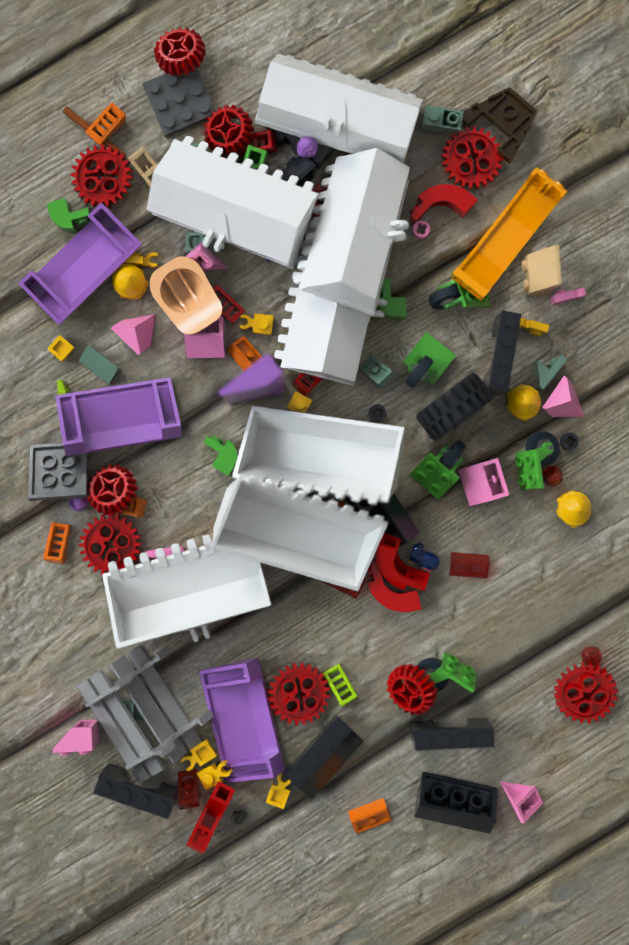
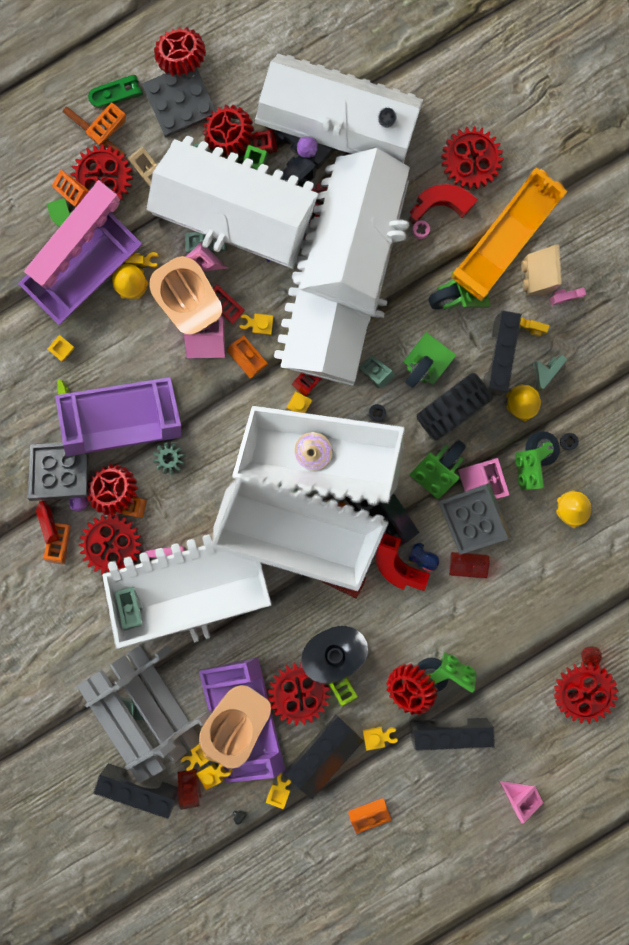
bright pink slope [53,719,100,756] -> none
sand green slope [79,345,121,384] -> none
bright pink slope [111,314,156,355] -> none
red arch [186,781,235,855] -> none
bright green brick [203,435,238,476] -> none
medium lavender slope [218,353,286,405] -> none
red arch [366,560,422,612] -> none
bright green brick [377,278,407,319] -> none
black slope [414,772,497,834] -> none
sand green slope [420,105,464,134] -> none
dark brown wing [460,87,537,164] -> none
bright pink slope [542,376,584,417] -> none
clear red piece [542,466,563,486] -> none
none -> bright pink brick [24,180,120,290]
none -> red slope [36,501,59,544]
none -> orange slope [52,170,90,207]
none -> green plate [88,75,143,109]
none -> sand green slope [115,587,143,631]
none -> sand green gear [153,442,186,475]
none -> light nougat piece [199,685,271,768]
none -> dish [295,432,333,471]
none -> black hat [301,626,368,684]
none -> yellow plate [363,727,398,751]
none -> black bush [378,107,396,128]
none -> dark grey plate [438,483,511,555]

